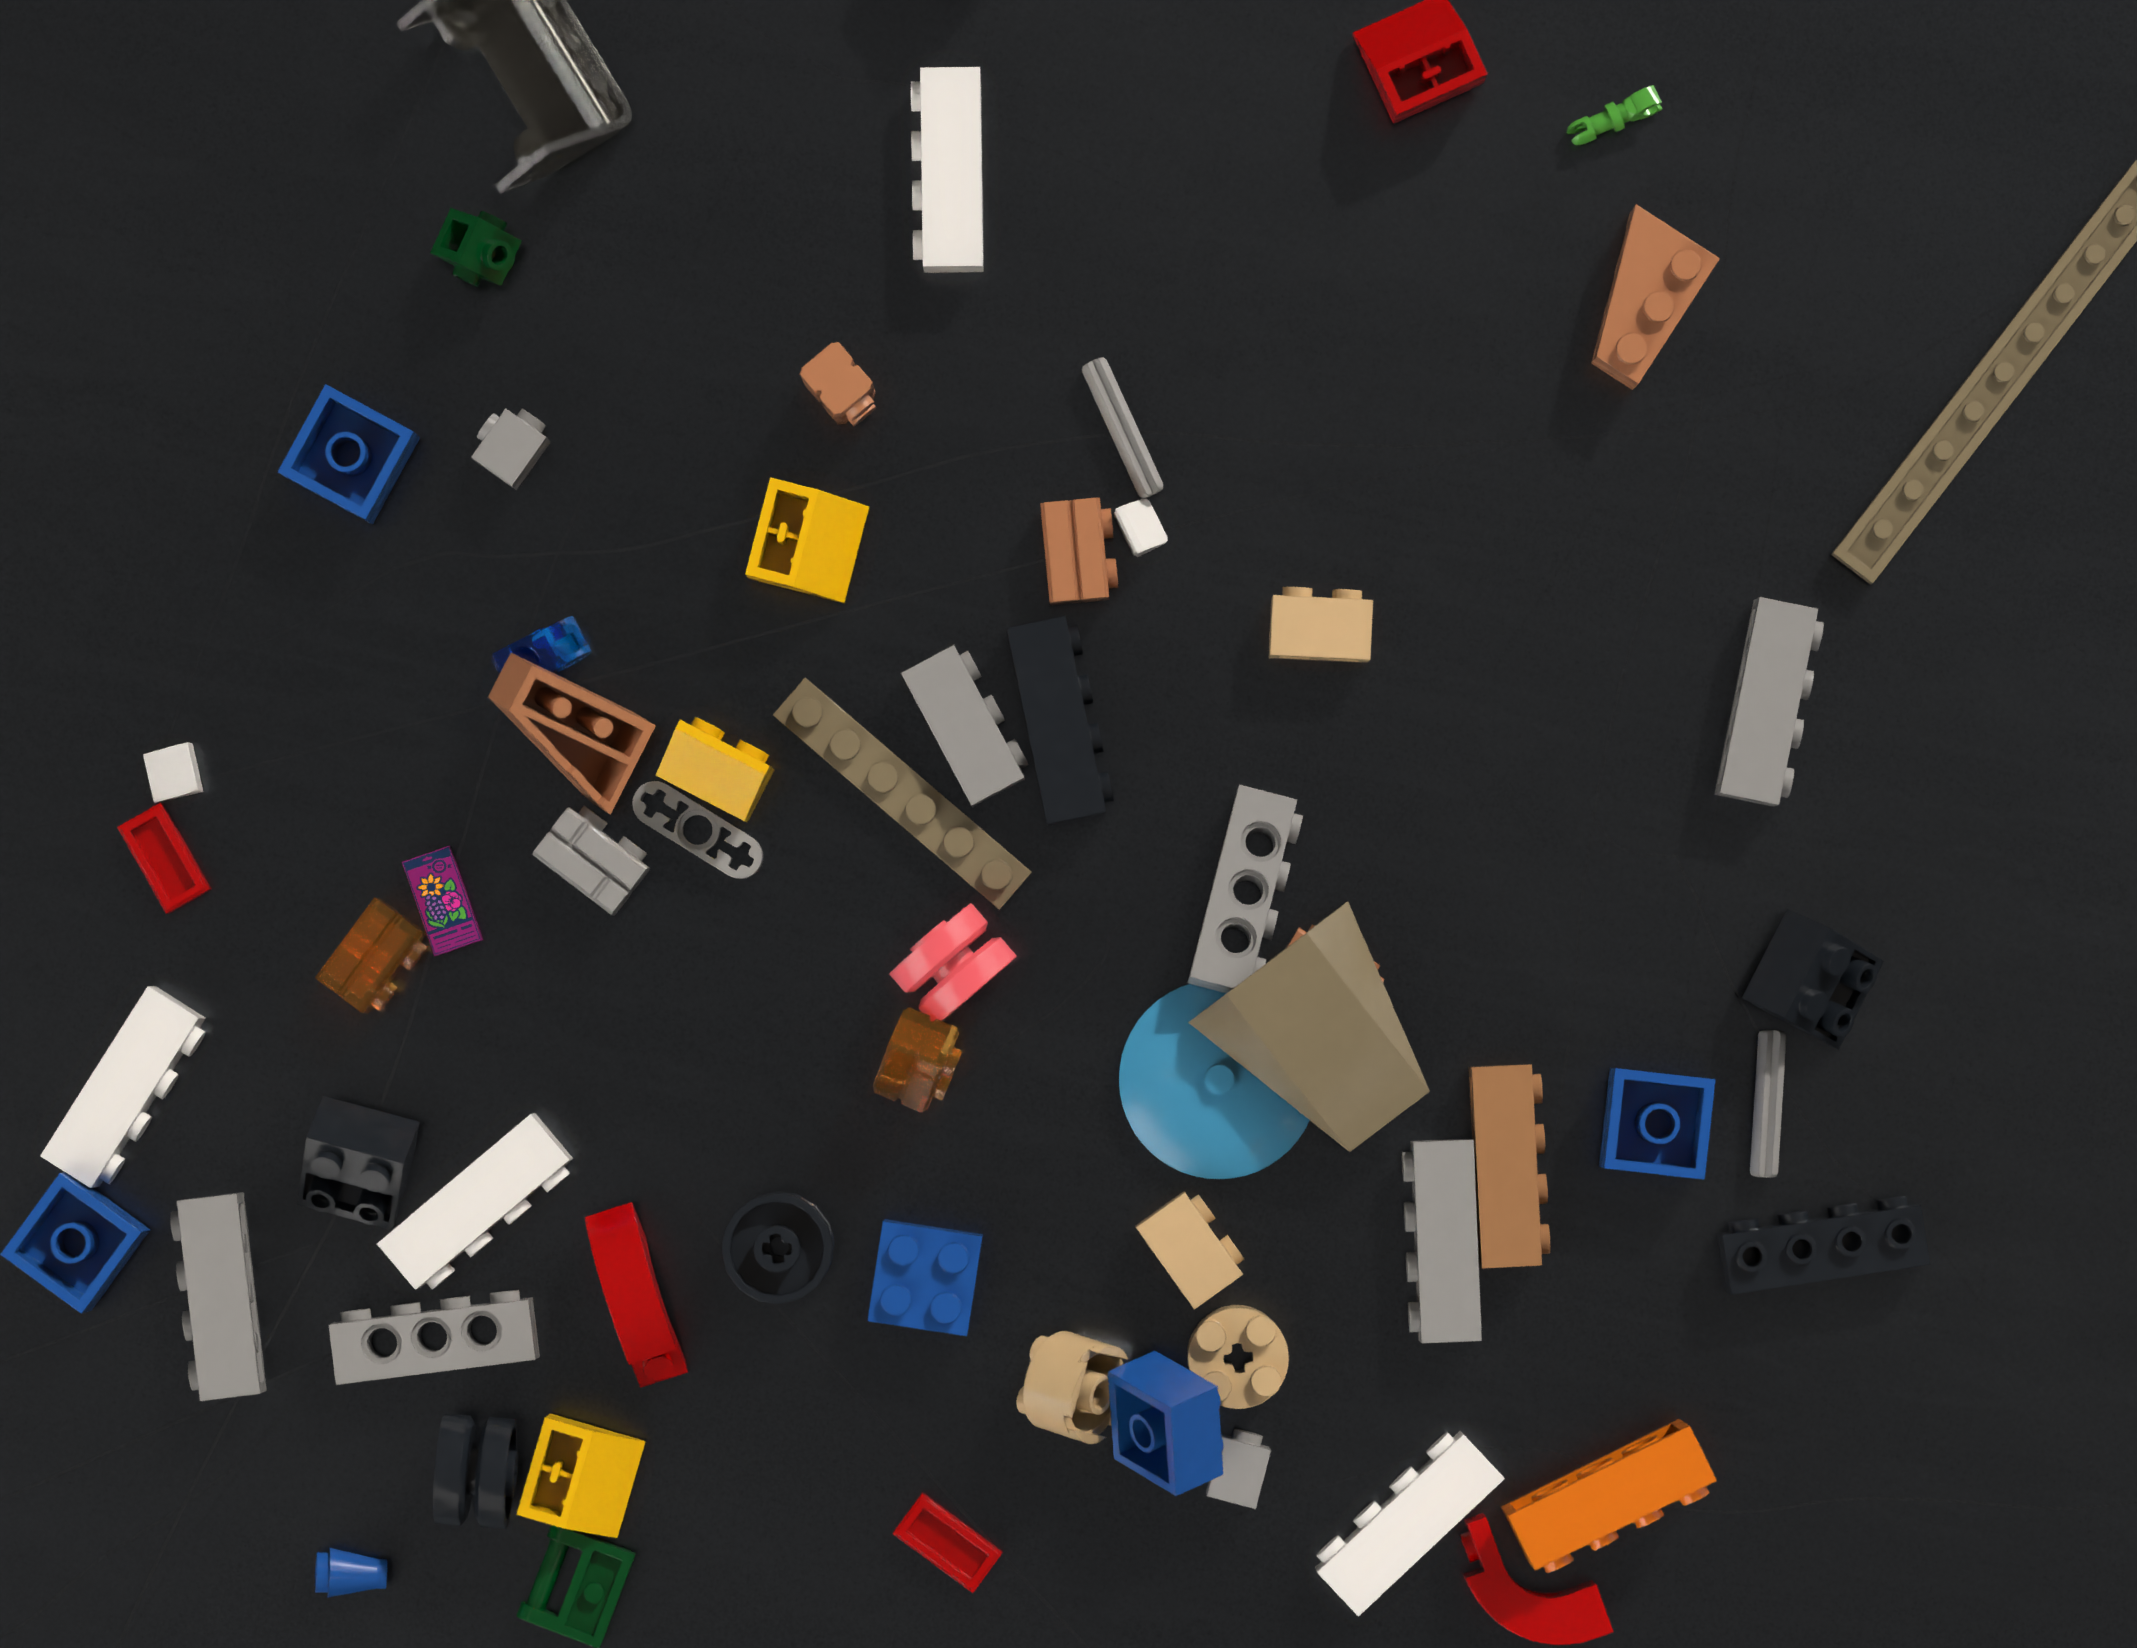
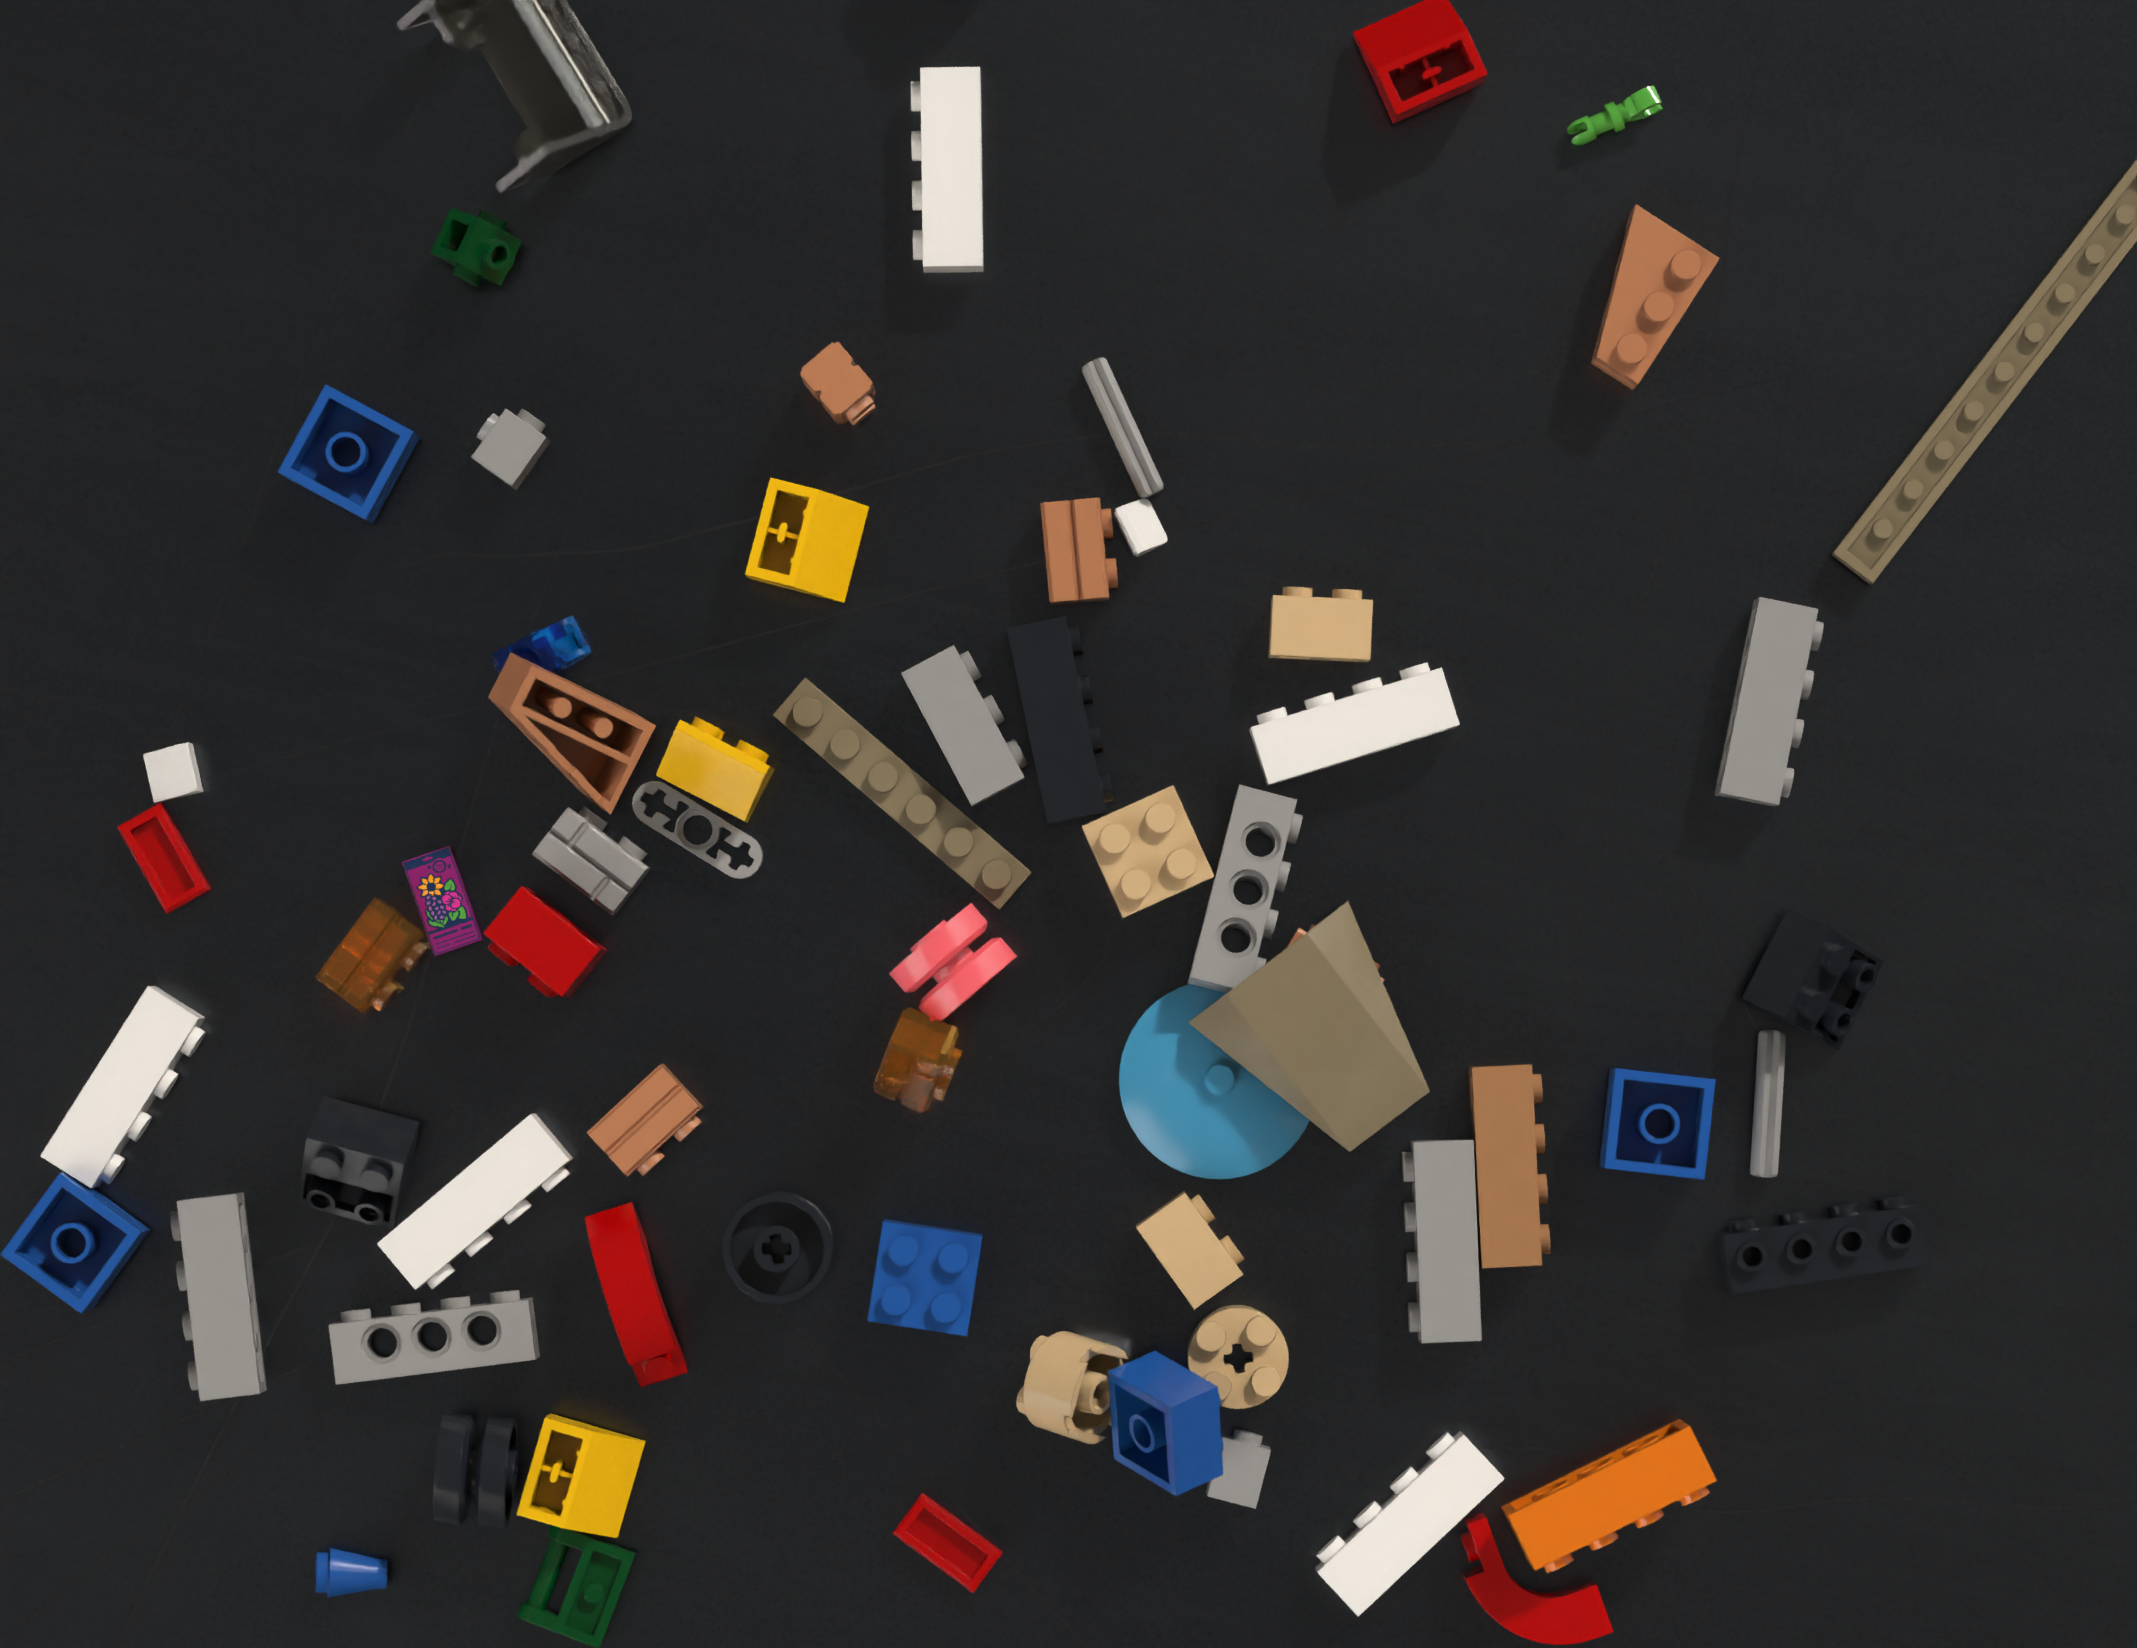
none -> red brick [484,886,608,998]
none -> nougat brick [587,1064,704,1176]
none -> tan brick [1082,785,1215,919]
none -> white brick [1249,662,1460,786]

